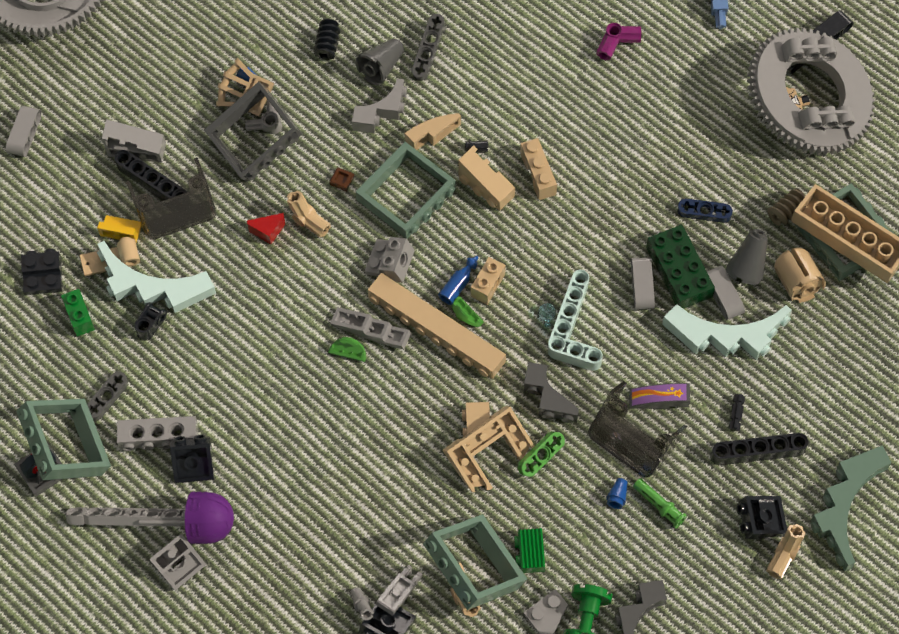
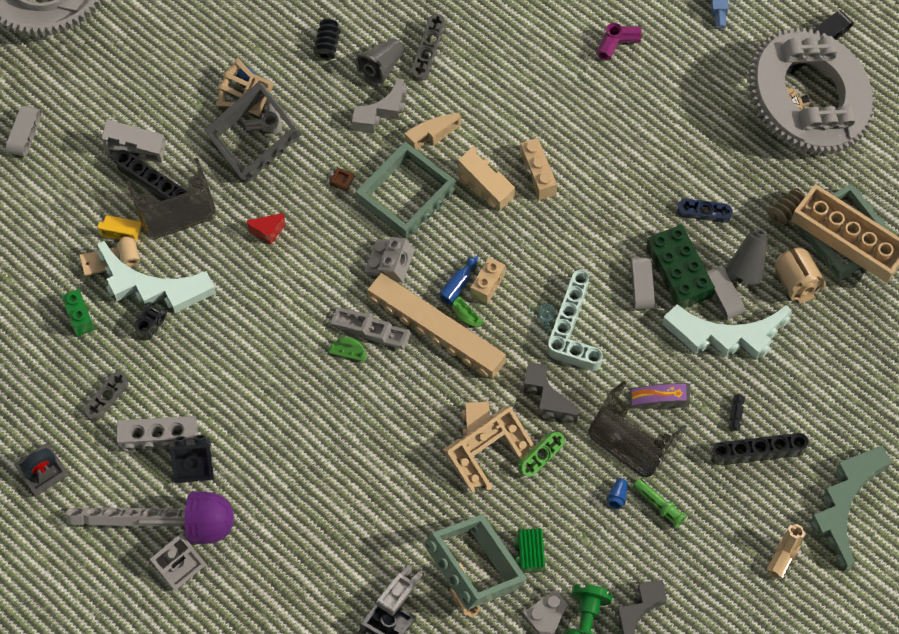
sand green window [16,399,111,480] -> none
black plate [21,249,63,295] -> none
tan piece [287,190,331,238] -> none
light grey pin [349,588,374,620] -> none
black pin [465,139,488,152] -> none
black plate [736,496,787,539] -> none

